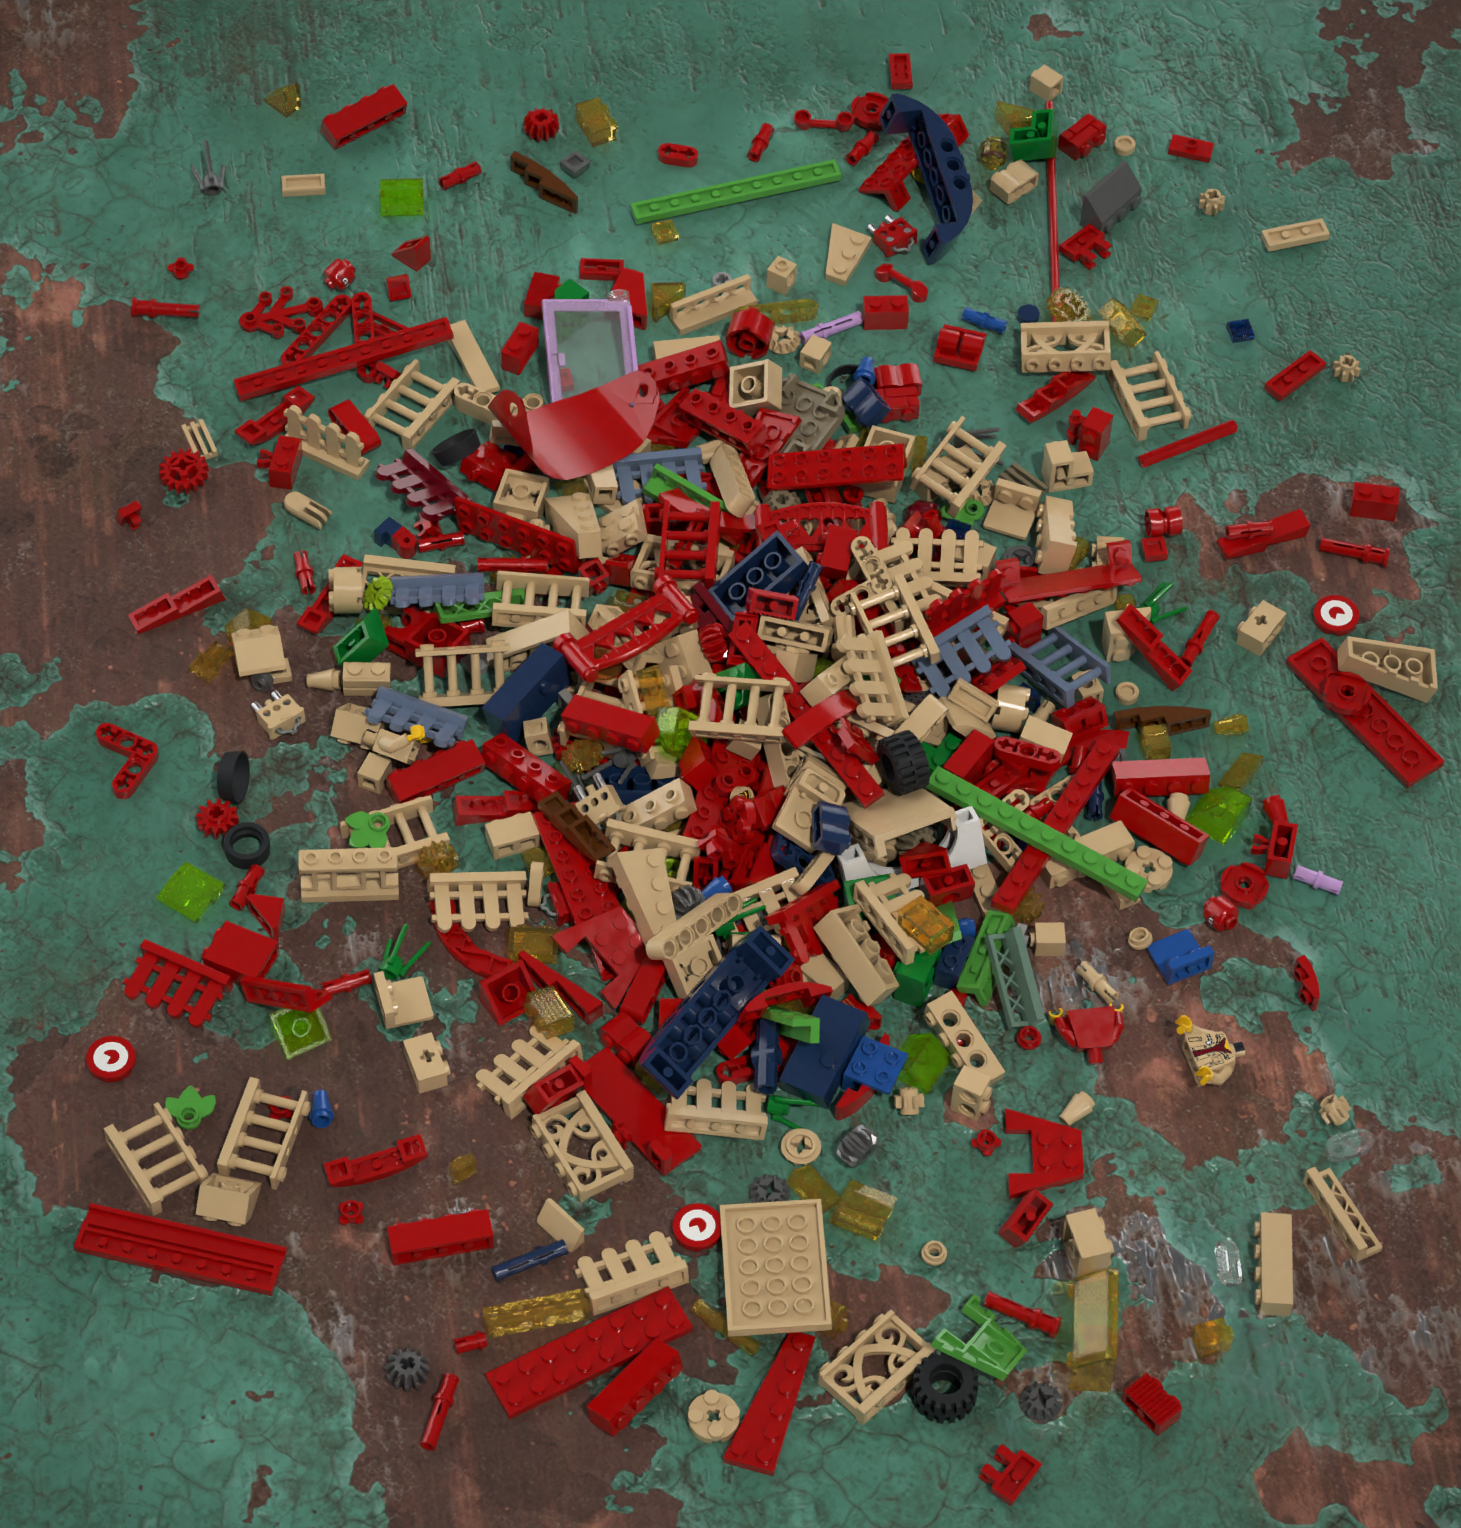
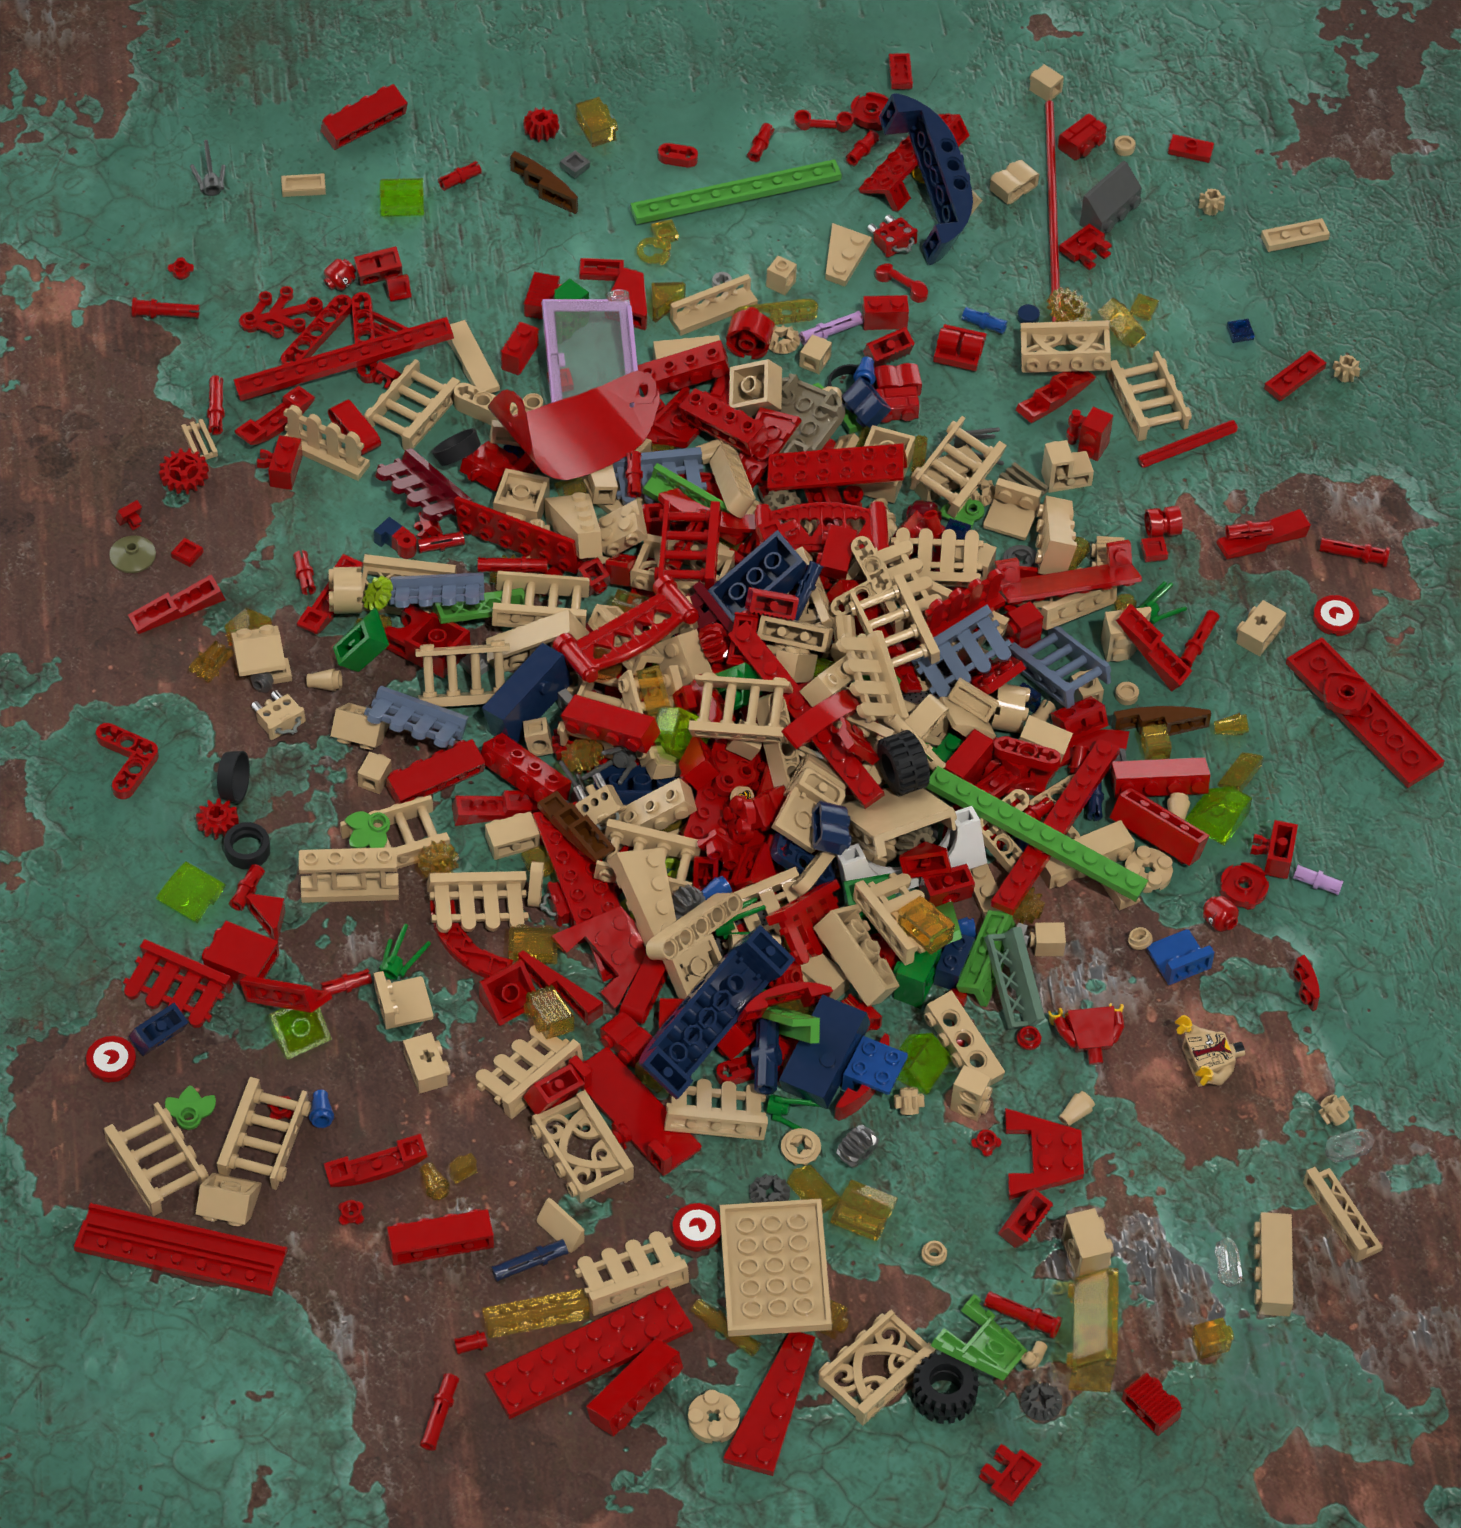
clear yellow slope [263,82,302,118] -> none
tan arm [284,491,333,530] -> none
tan brick [343,662,391,696] -> none
tan torso [363,725,432,765] -> none
flat silver gear [385,1346,430,1392] -> none
red slope [391,235,431,272] -> none
red bush [457,618,485,634] -> none
clear yellow head [979,136,1007,170] -> none
clear yellow slope [995,100,1035,138] -> none
green brick [1009,109,1058,162] -> none
tan pin [1076,961,1119,1004] -> none
red cone [1262,795,1289,824] -> none
tan wedge [1337,636,1438,703] -> none
red brick [1349,482,1400,522] -> none
none -> olive dish [109,535,156,573]
none -> dark blue brick [129,1003,189,1056]
none -> red tile [171,538,204,567]
none -> red pin [207,375,225,435]
none -> red brick [354,246,403,286]
none -> clear yellow cone [420,1163,450,1200]
none -> red pin [625,451,643,498]
none -> clear yellow piece [637,237,671,265]
none -> red brick [863,327,915,368]
none -> tan pin [886,713,946,772]
none -> tan arm [1021,1341,1048,1370]

